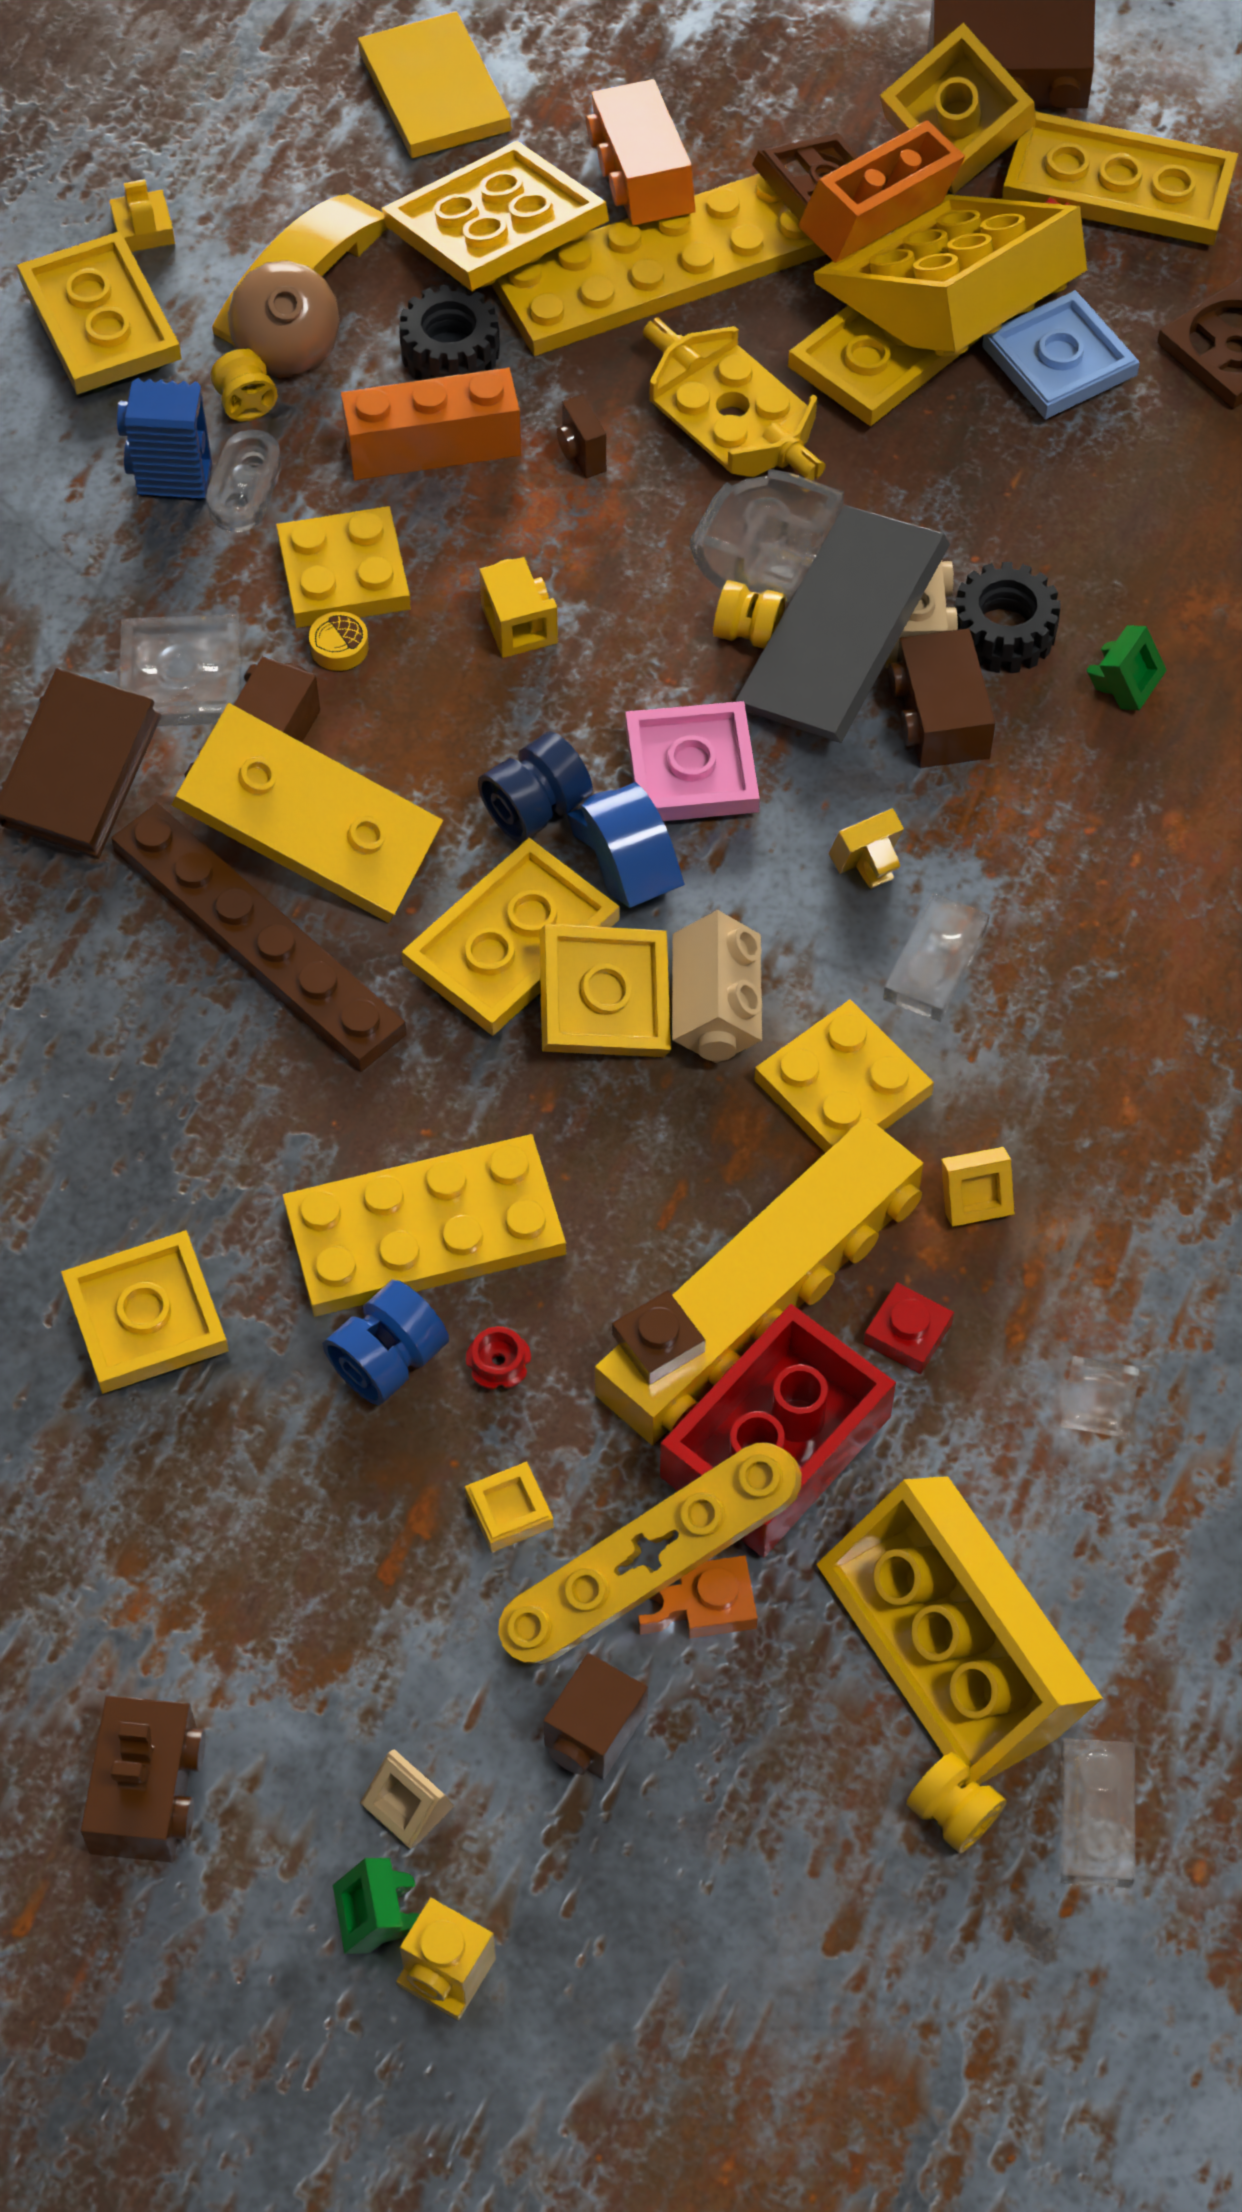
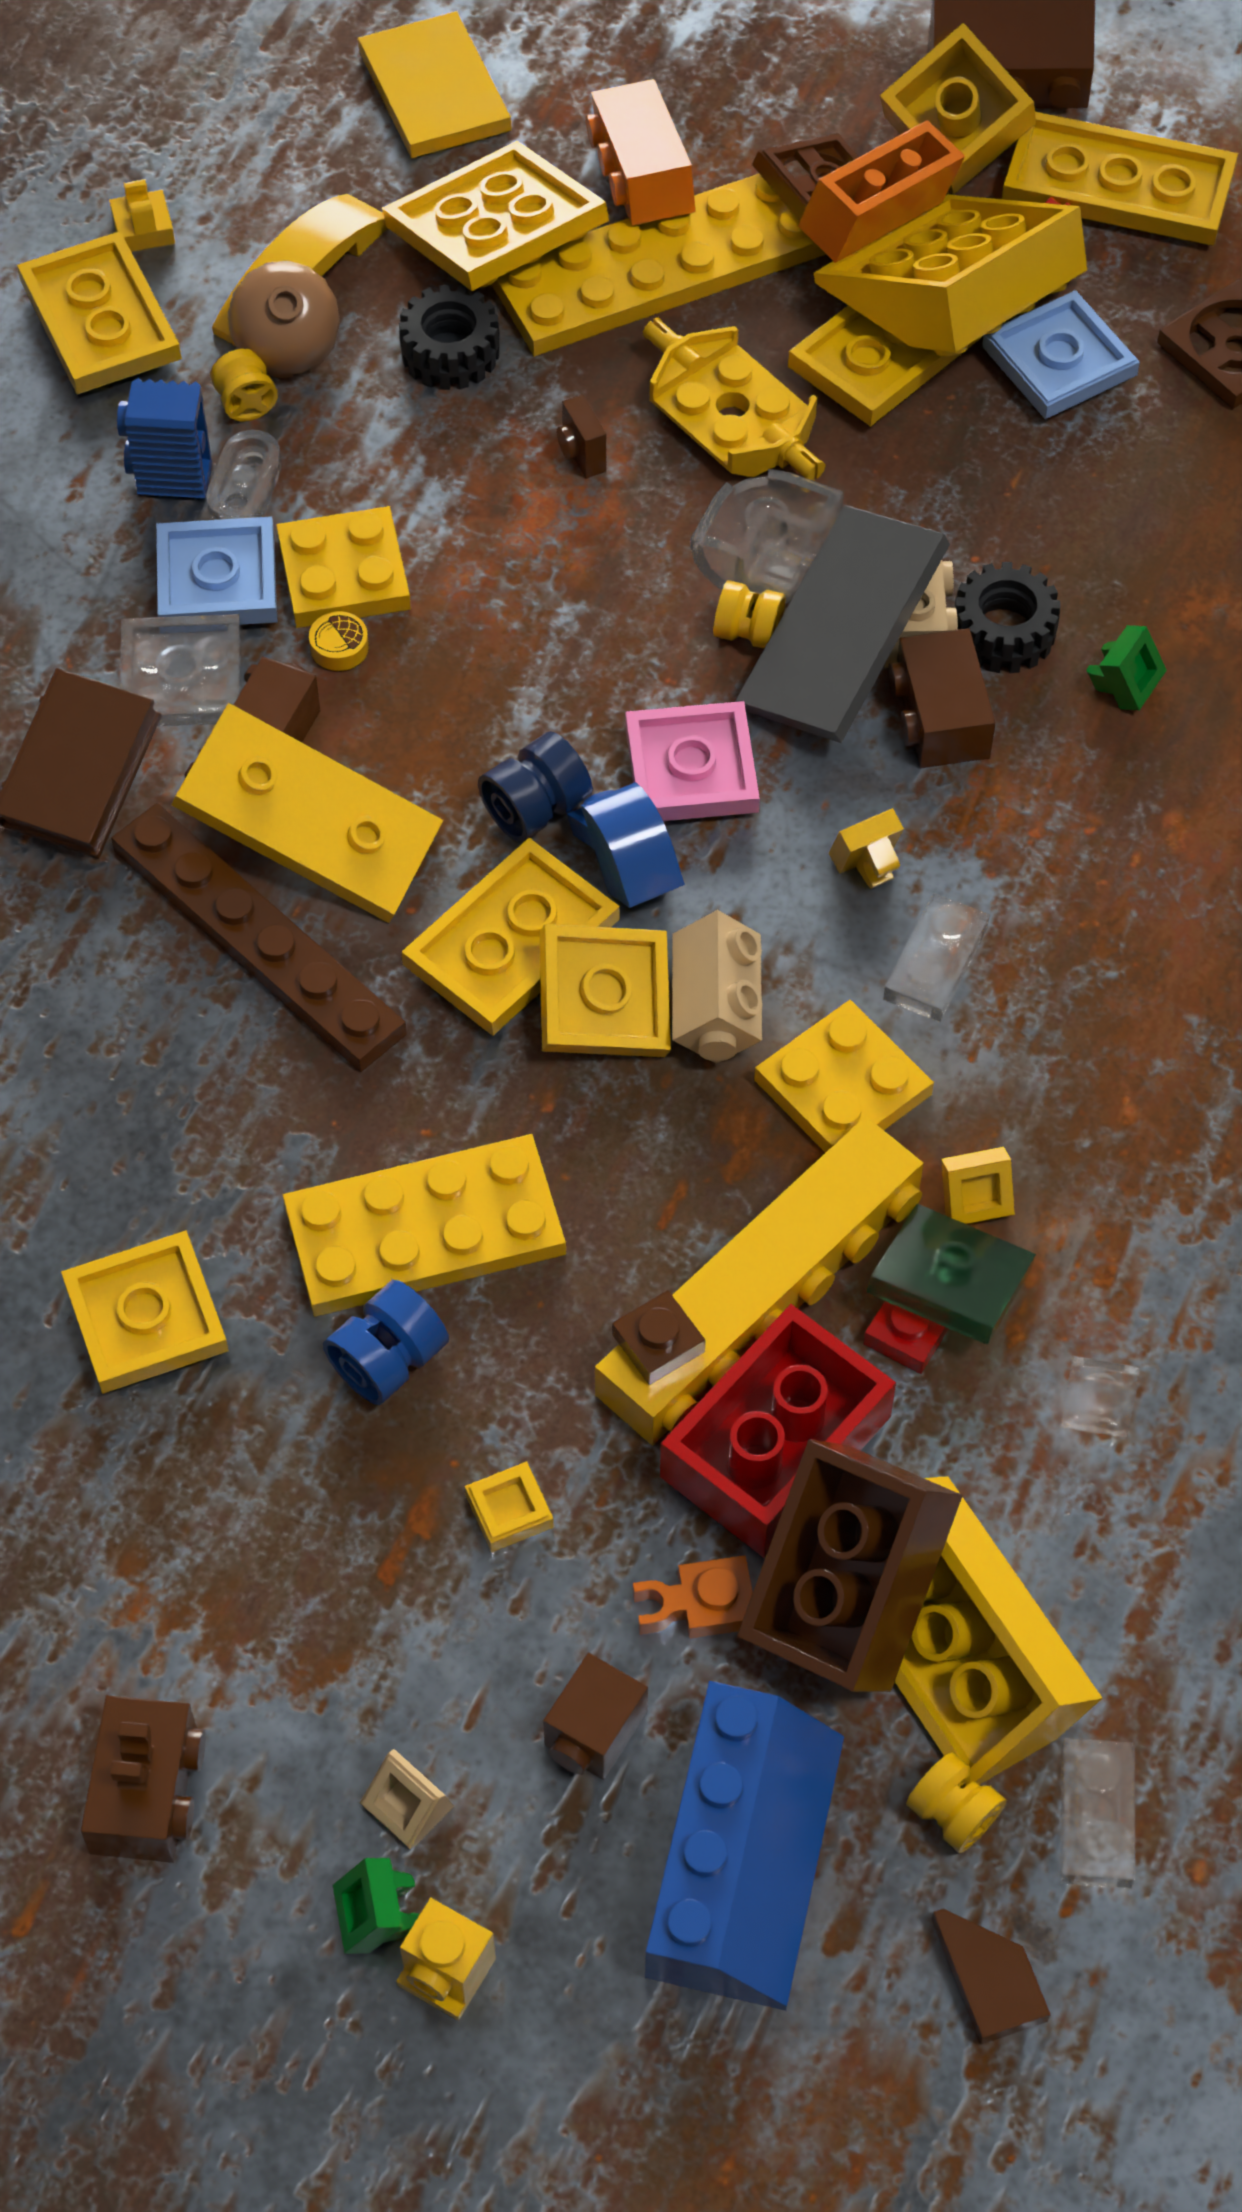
orange brick [341,367,521,481] -> none
red plate [466,1326,531,1390] -> none
yellow brick [479,557,558,658] -> none
yellow piece [498,1443,801,1664] -> none
none -> light blue plate [156,517,277,630]
none -> blue slope [645,1681,844,2011]
none -> reddish brown brick [737,1439,963,1692]
none -> clear green plate [866,1204,1036,1345]
none -> reddish brown tile [931,1909,1051,2045]

